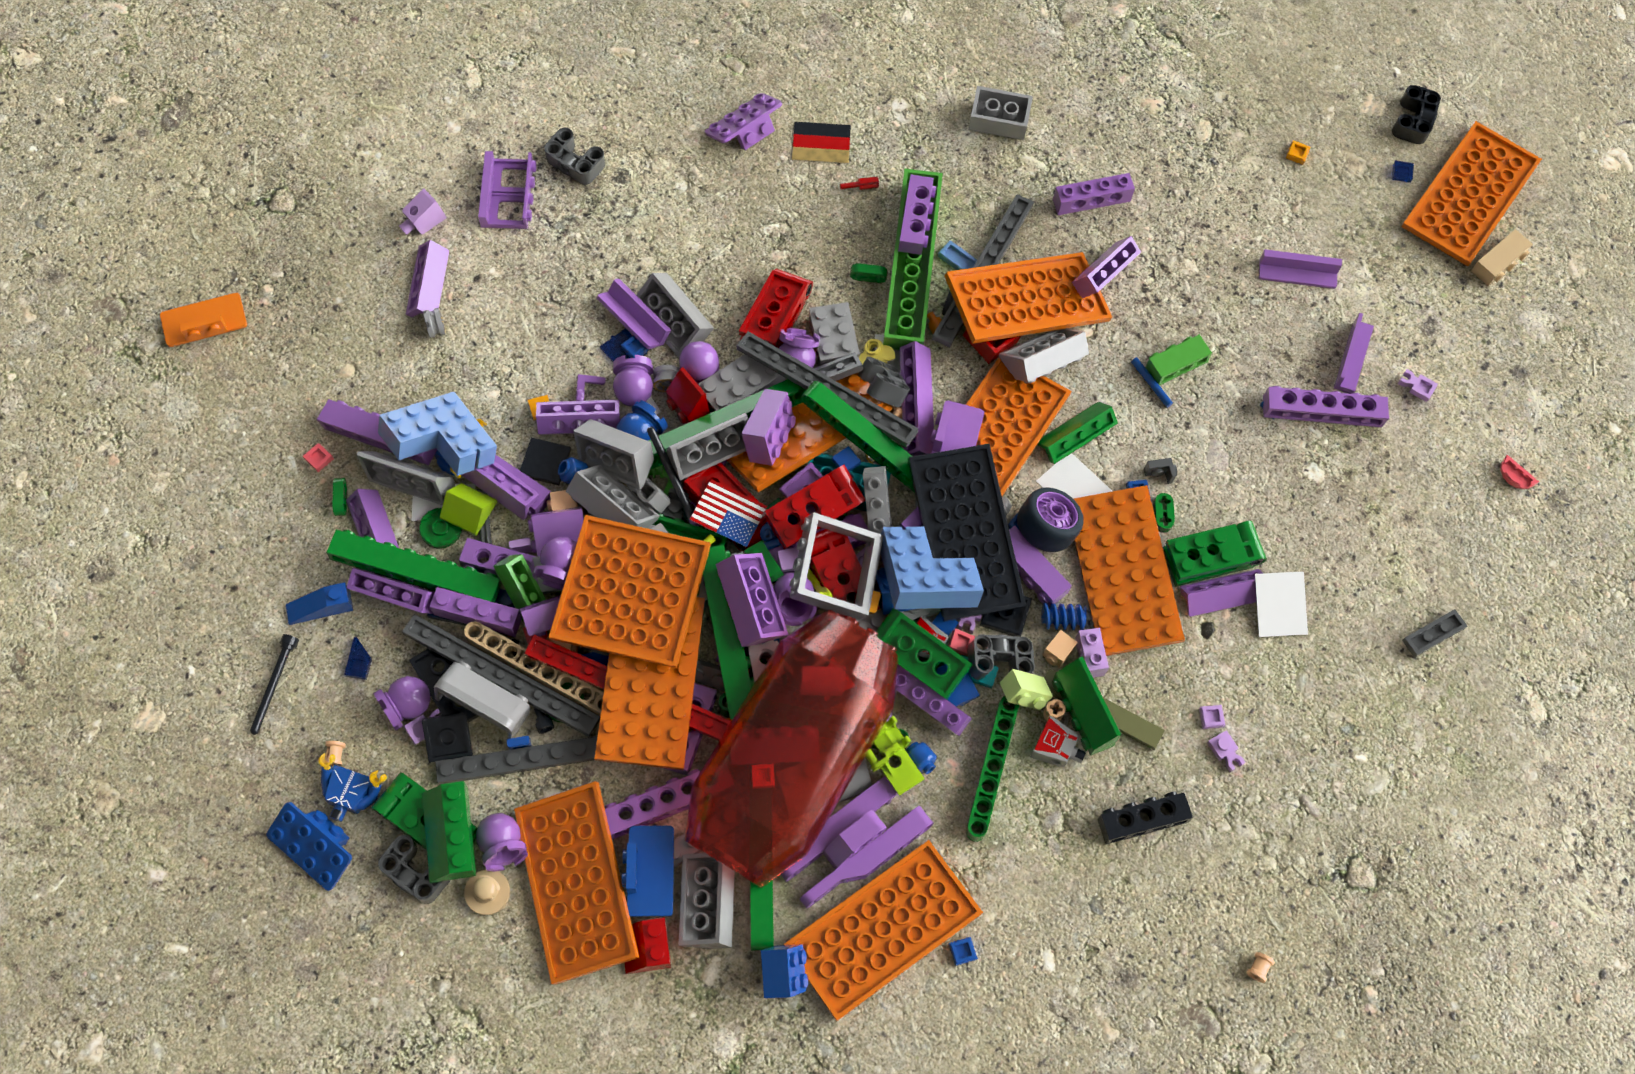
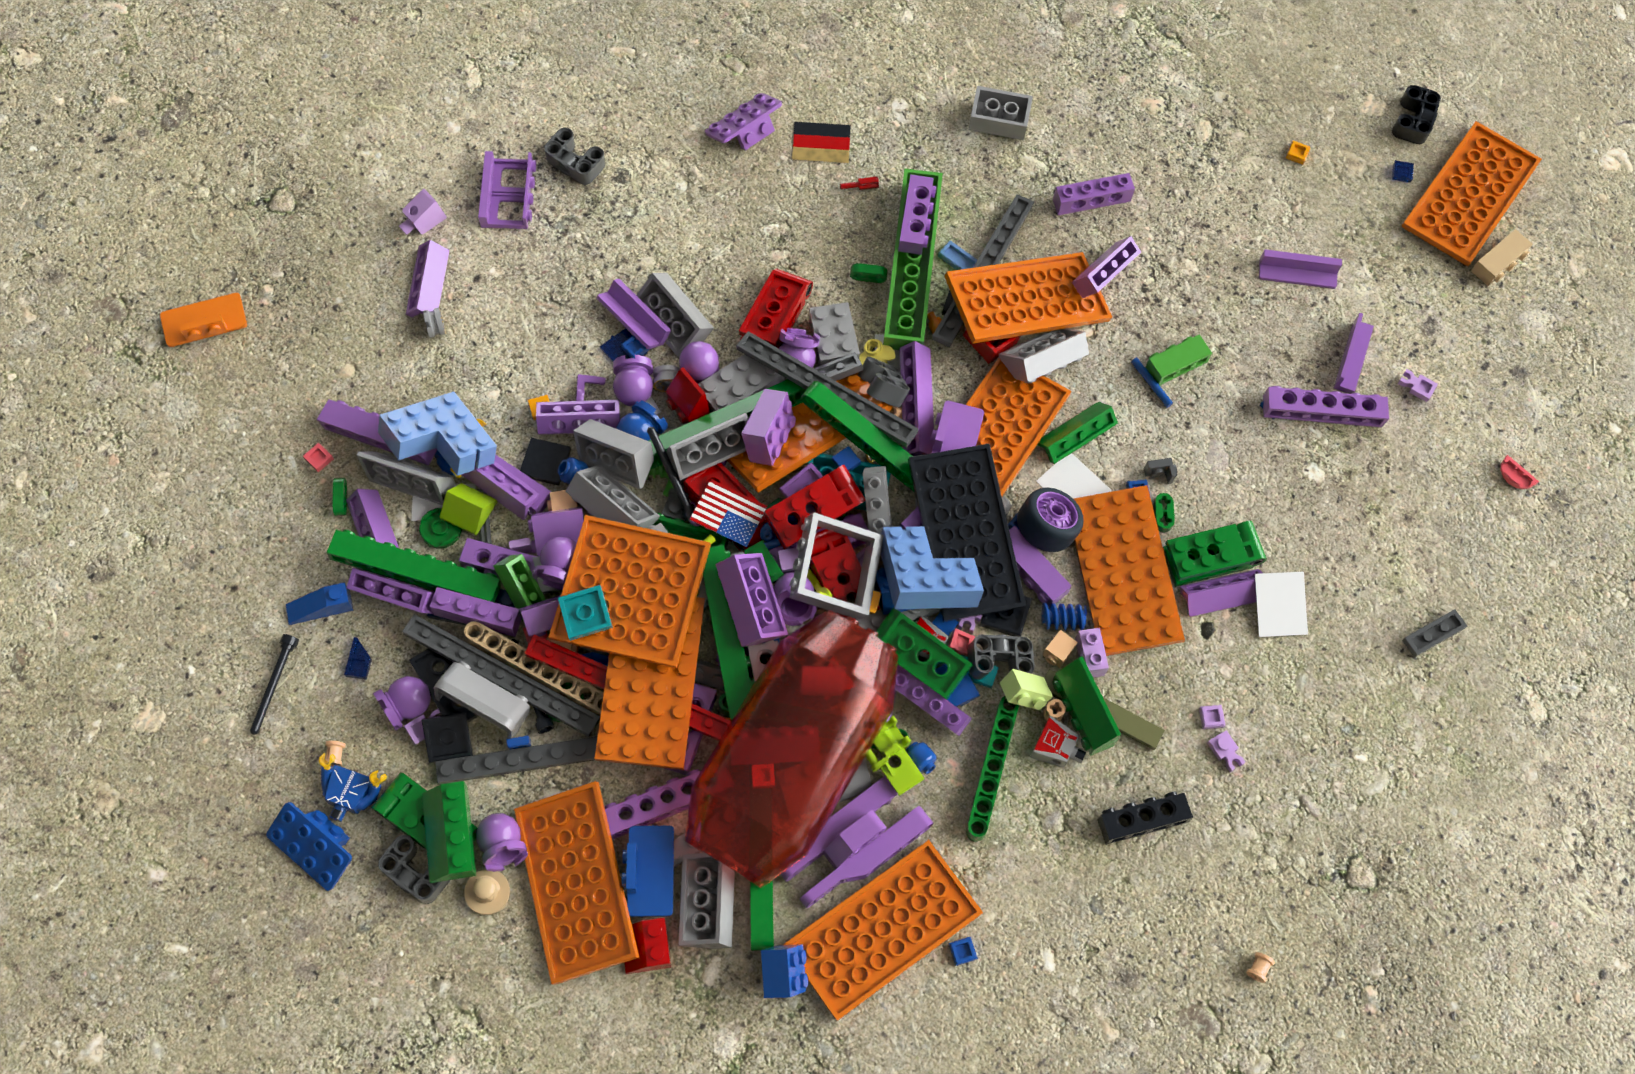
light grey brick [626,477,671,514] -> none
none -> teal plate [558,585,613,641]

